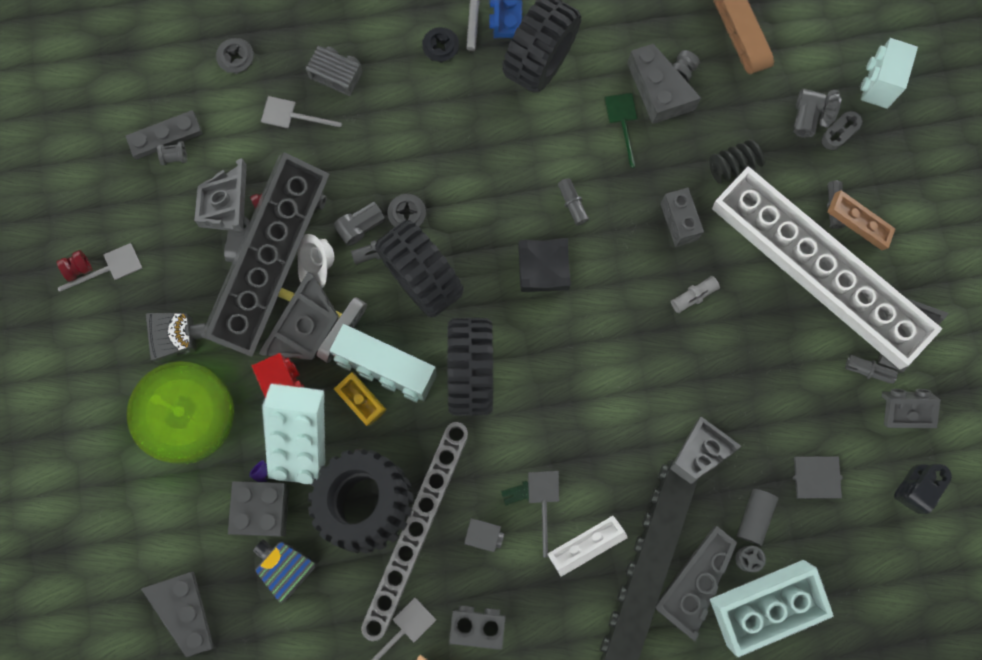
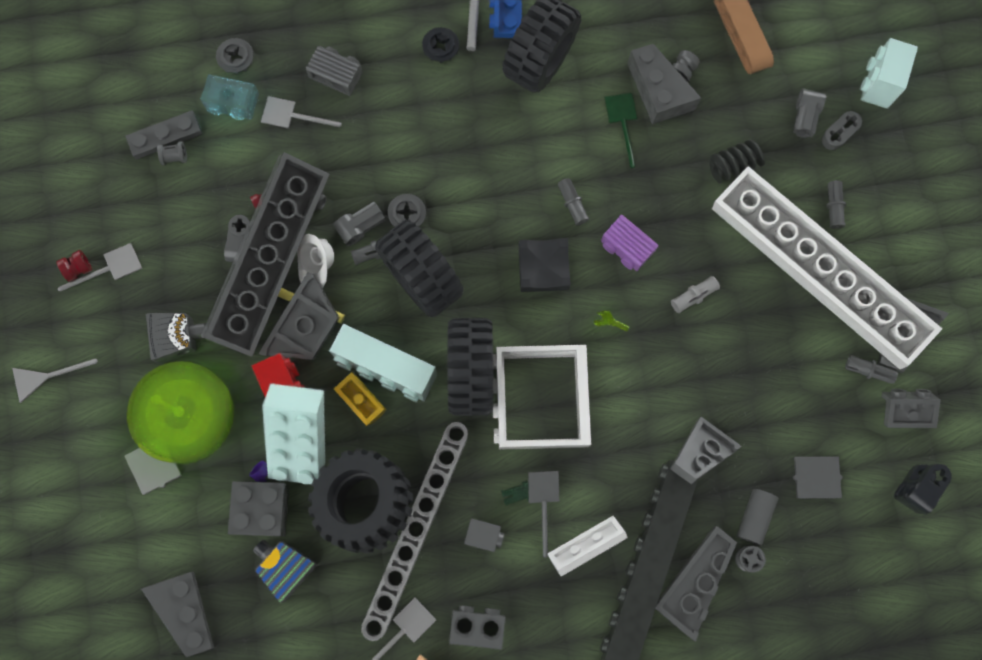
dark grey wing [194,158,247,232] -> none
light grey beam [317,297,367,363] -> none
dark grey brick [660,188,704,247] -> none
light aqua brick [710,560,834,657] -> none
dark grey gear [819,90,841,128] -> none
medium nougat plate [828,190,895,251] -> none
none -> light grey piece [12,359,98,403]
none -> light grey piece [125,436,182,495]
none -> clear light blue brick [201,74,259,120]
none -> white window [493,345,591,450]
none -> clear neon green hand [594,310,629,331]
none -> medium lavender brick [601,215,659,271]

